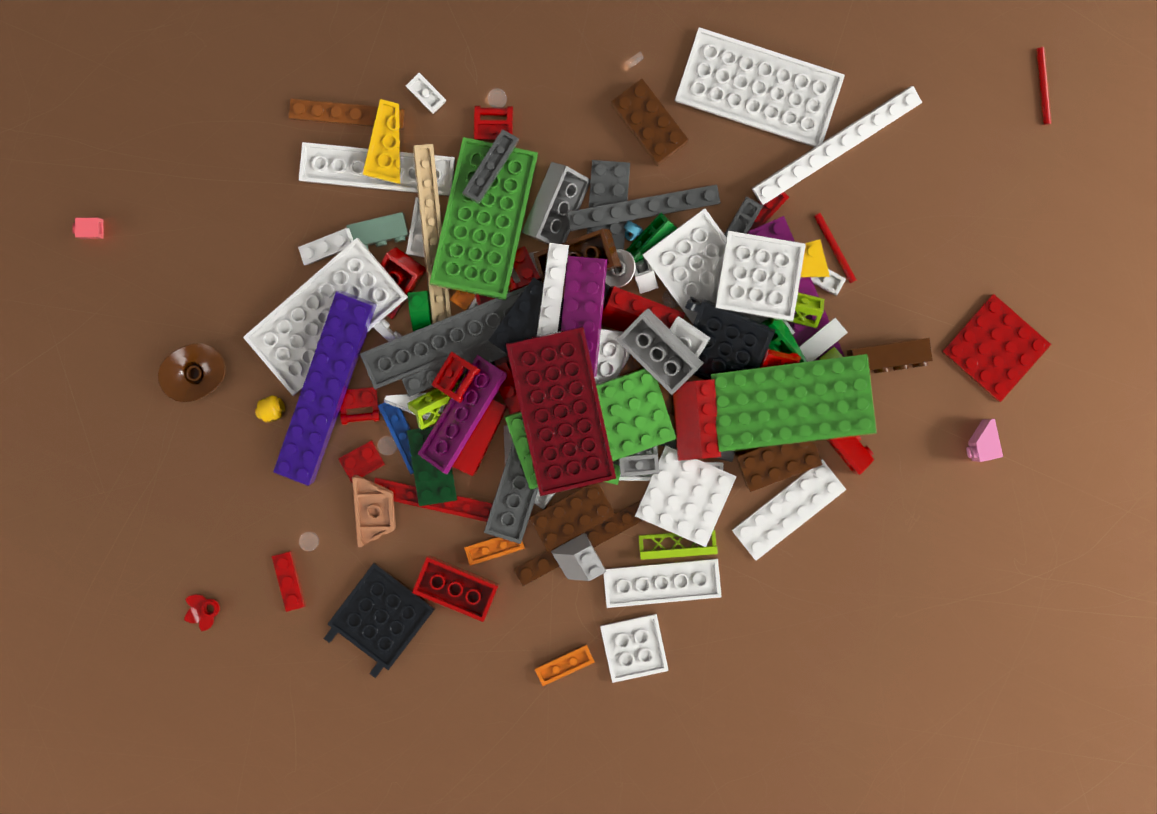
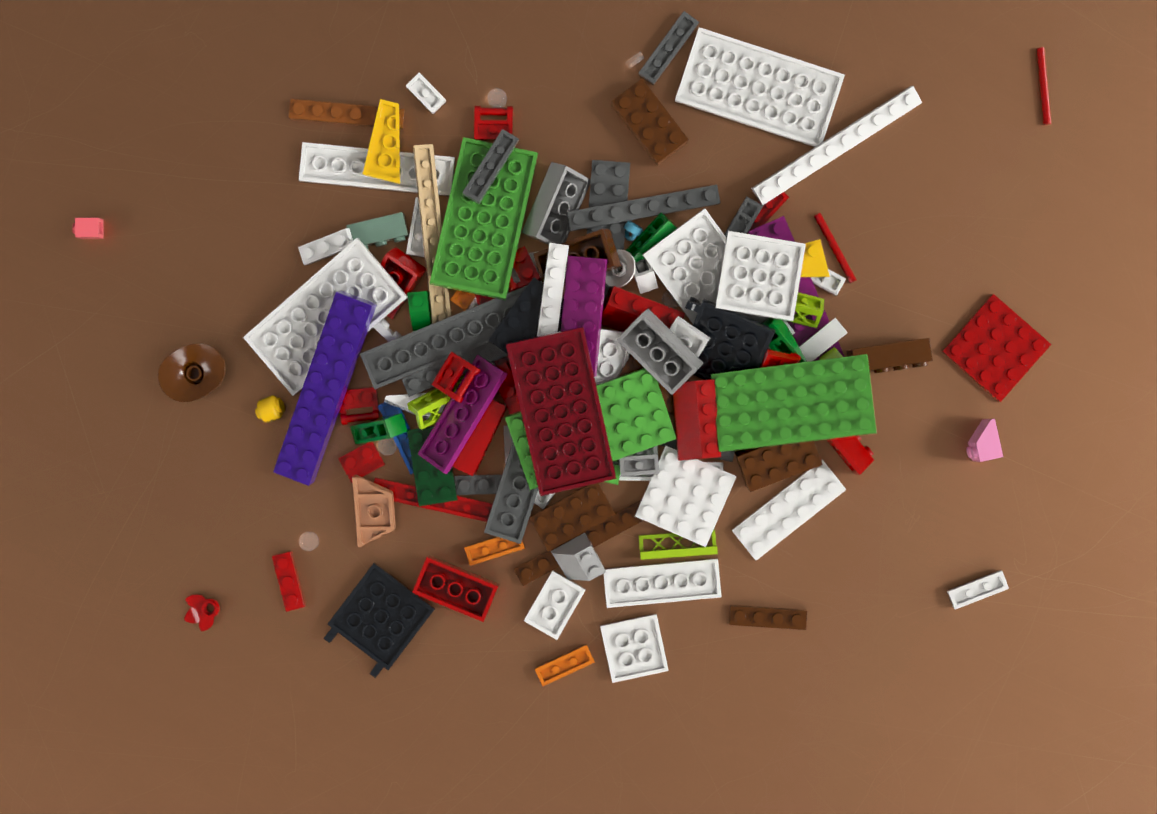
none -> green slope [350,413,407,445]
none -> dark grey plate [455,474,502,495]
none -> white plate [524,570,586,640]
none -> dark grey plate [638,11,699,85]
none -> reddish brown plate [729,605,807,630]
none -> white plate [947,570,1009,610]

